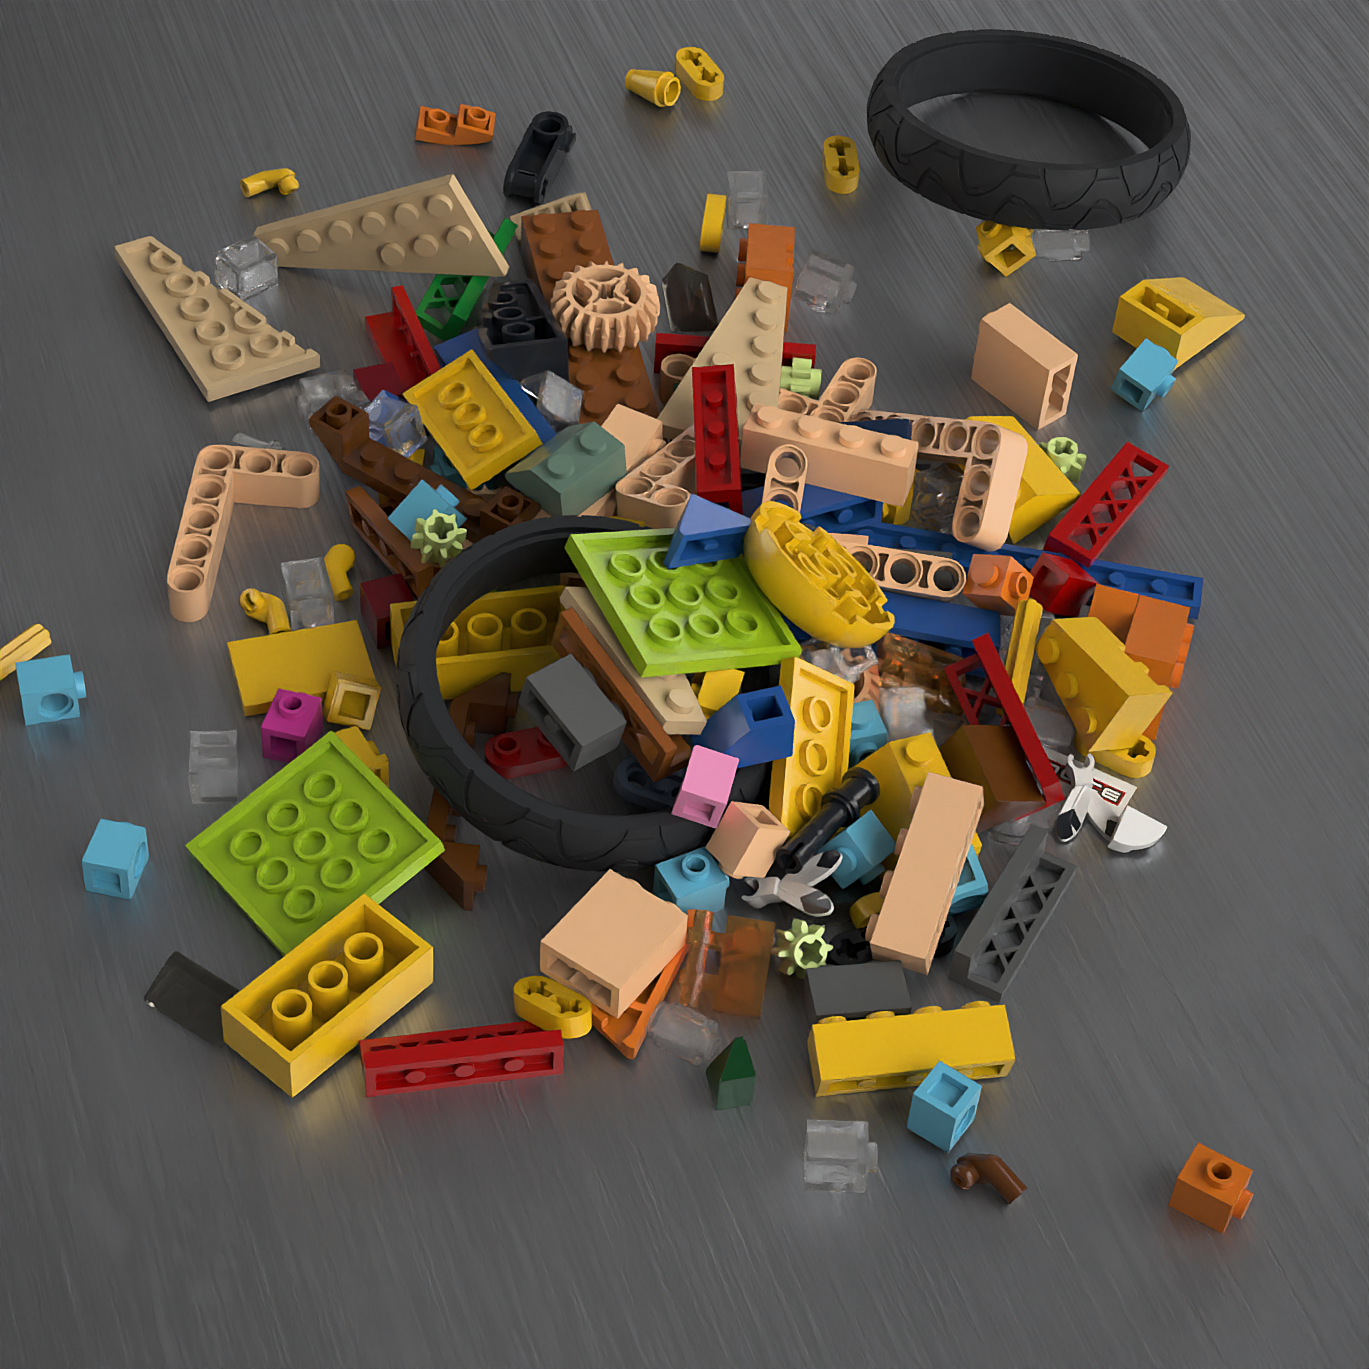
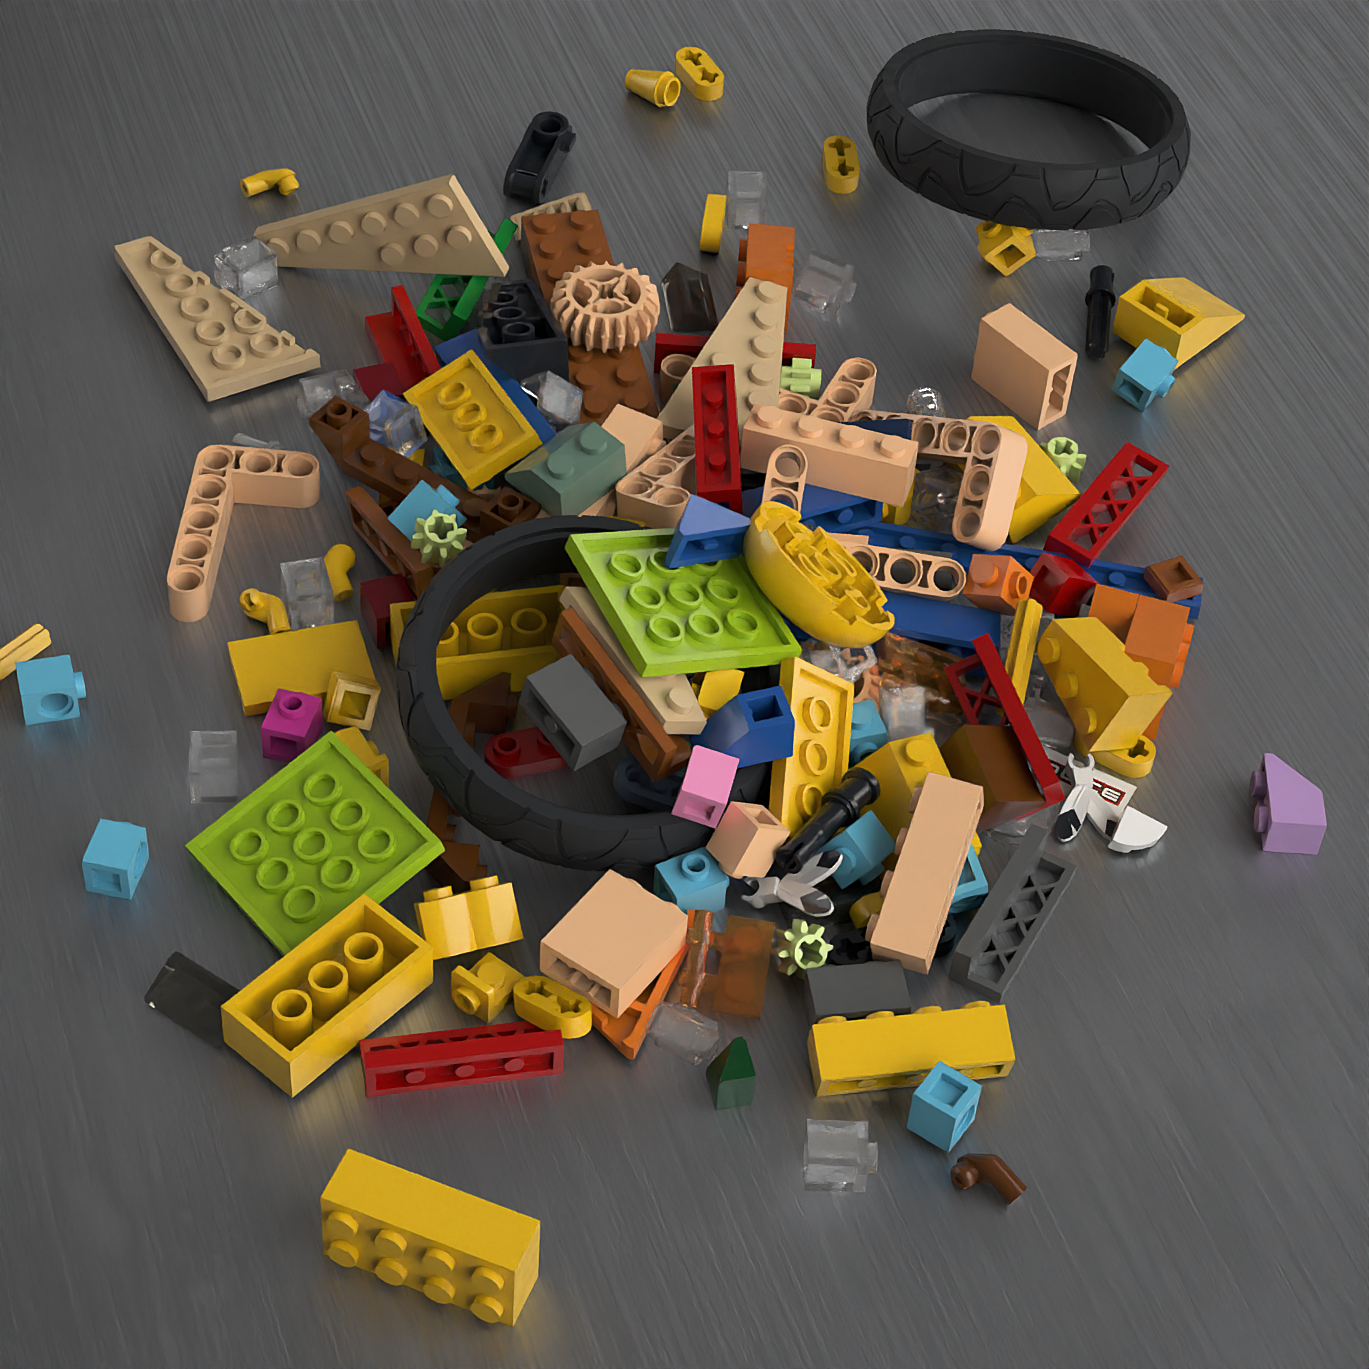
orange slope [414,104,496,145] -> none
orange brick [1168,1142,1254,1234] -> none
none -> yellow brick [320,1148,541,1327]
none -> yellow brick [413,875,524,960]
none -> yellow bracket [451,952,526,1024]
none -> clear cone [905,387,947,418]
none -> black axle [1085,265,1116,360]
none -> dark orange tile [1143,555,1204,603]
none -> lavender slope [1250,753,1327,855]

